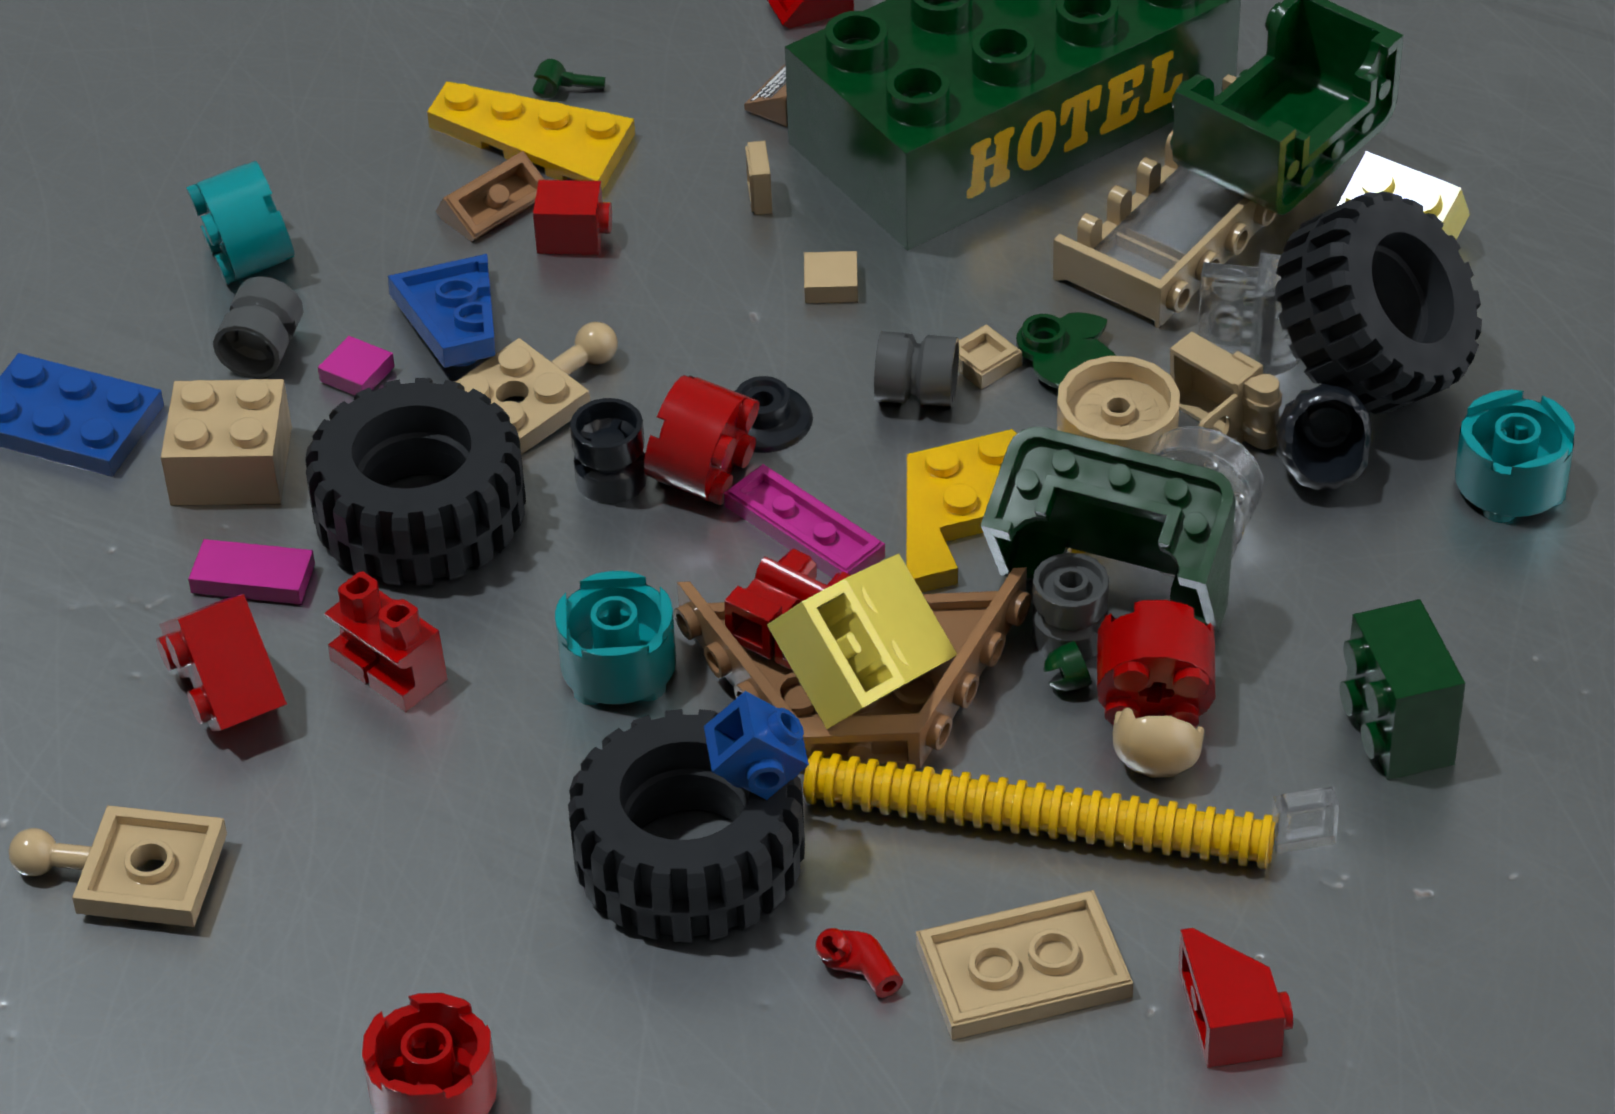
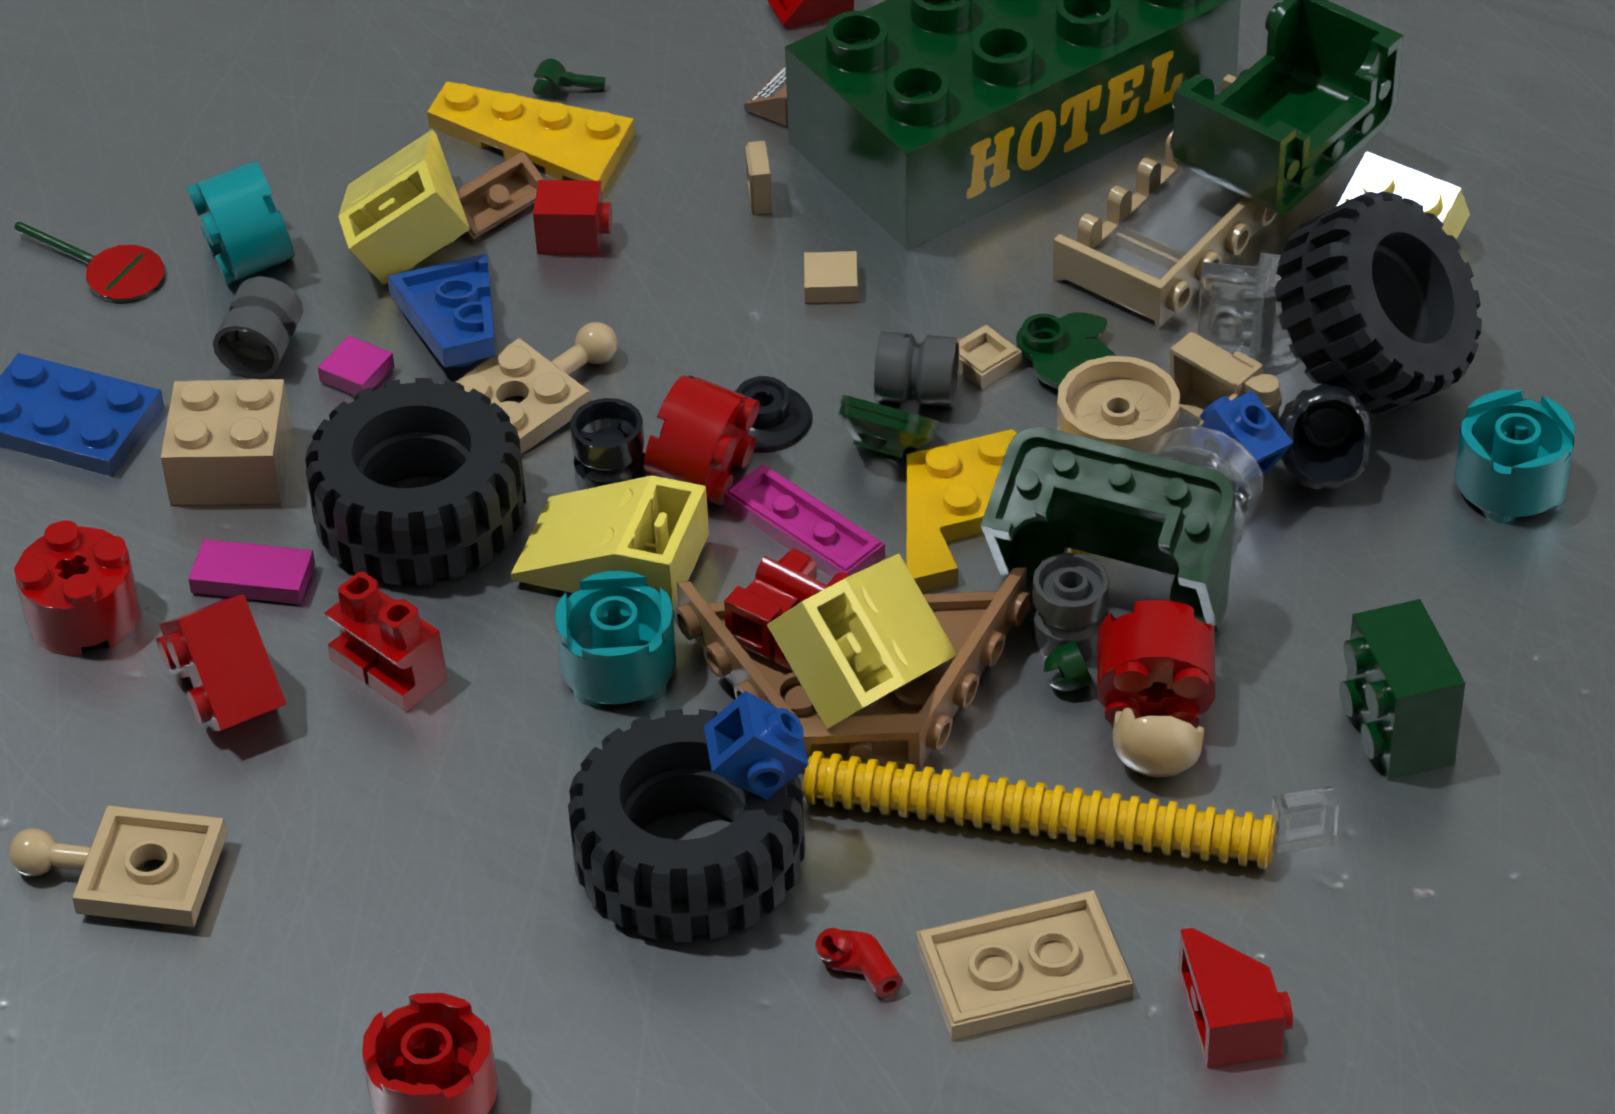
none -> red piece [14,222,165,303]
none -> red brick [14,520,140,657]
none -> light yellow slope [338,130,470,286]
none -> light yellow slope [511,475,709,613]
none -> dark green piece [838,395,940,459]
none -> blue brick [1189,391,1293,491]

